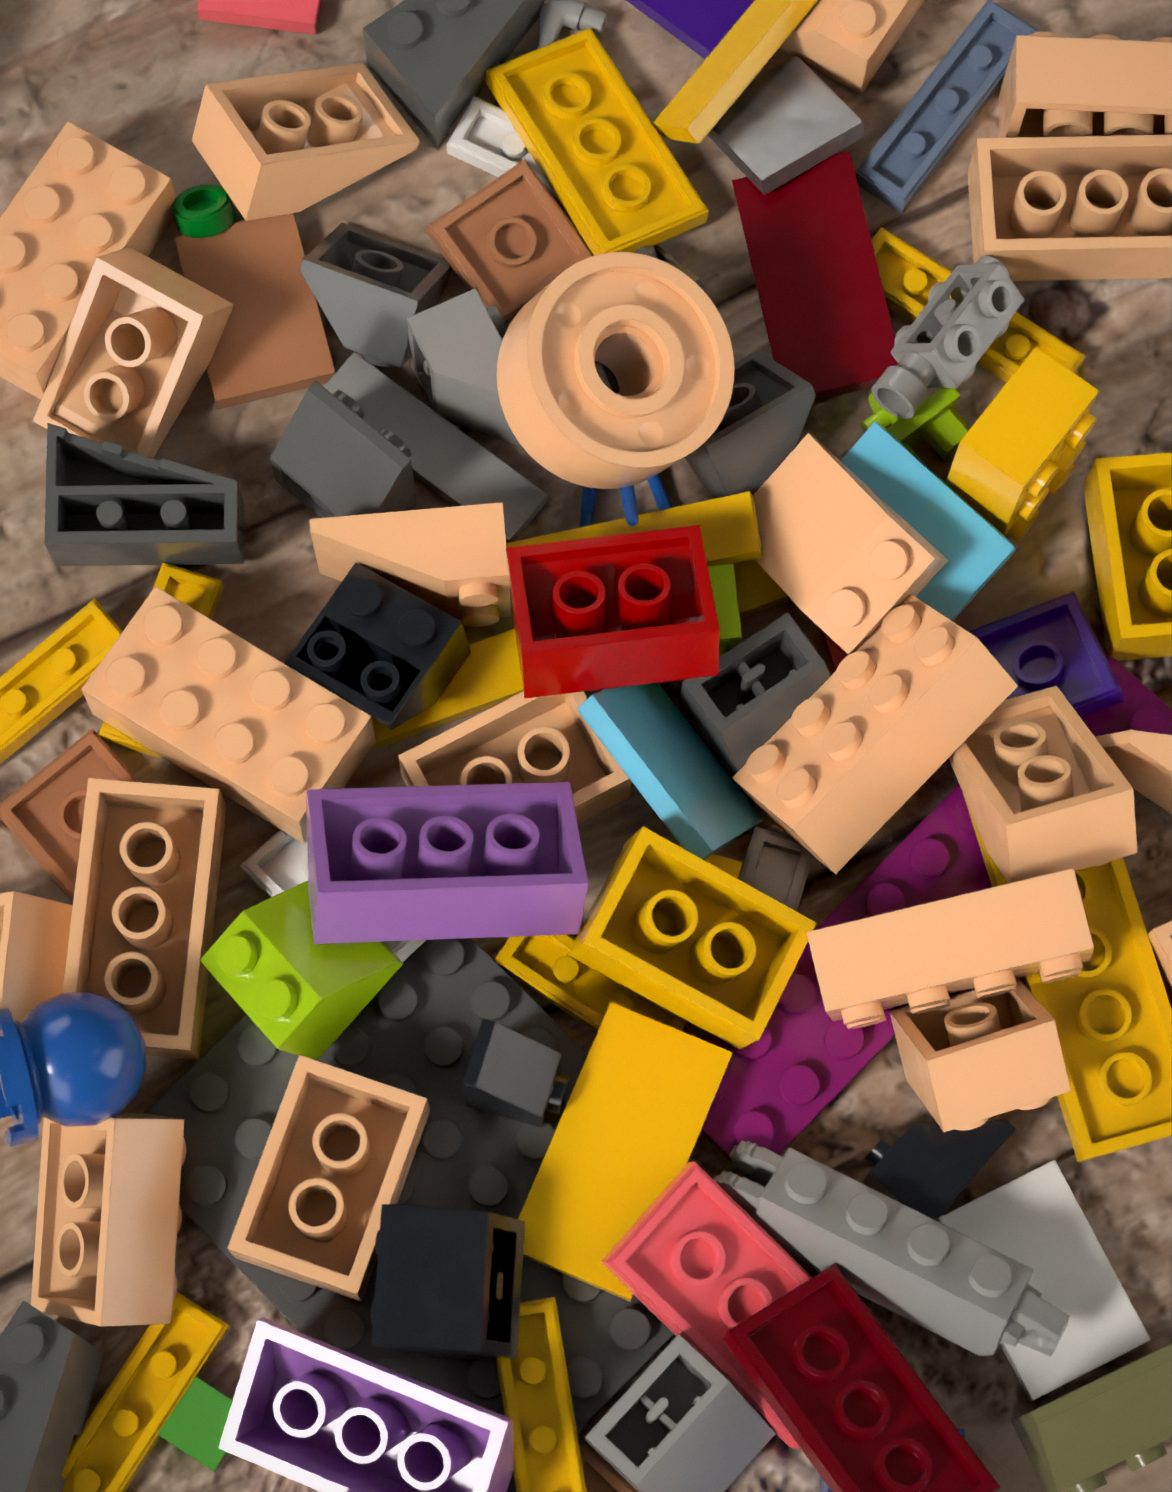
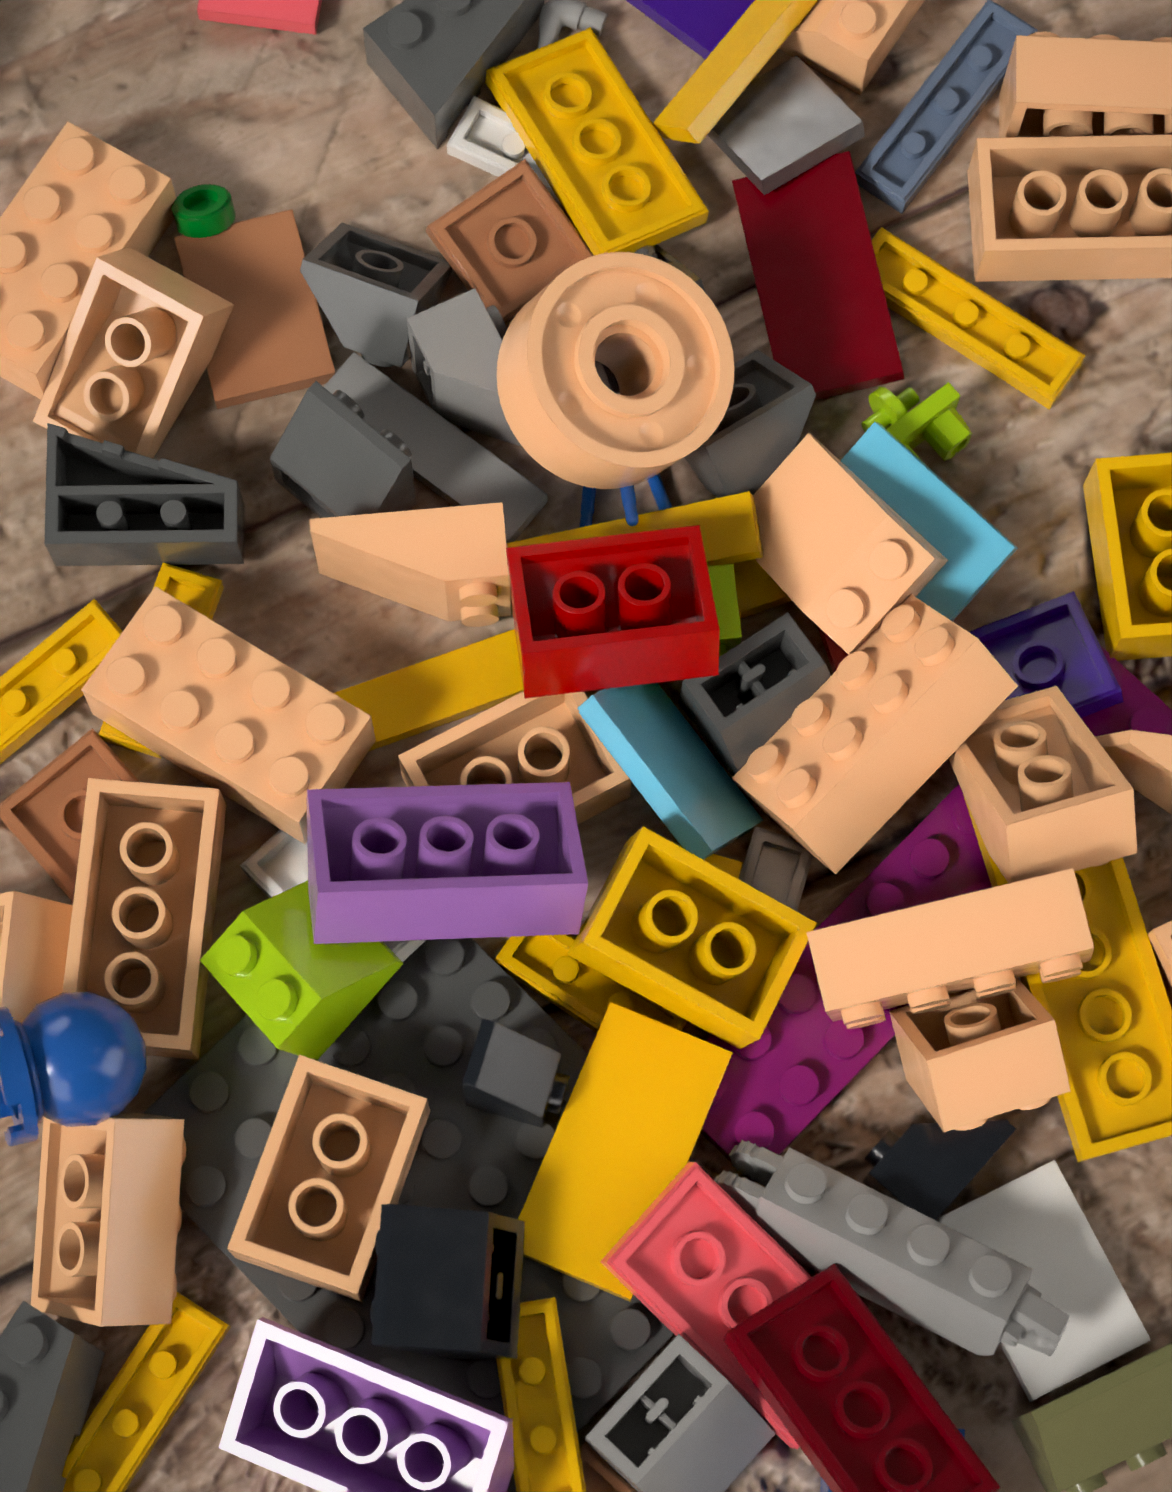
bright green tile [158,1377,233,1473] -> none
light nougat slope [192,63,420,221] -> none
black slope [284,562,471,730] -> none
light grey brick [872,256,1025,419] -> none
yellow brick [946,346,1099,542] -> none

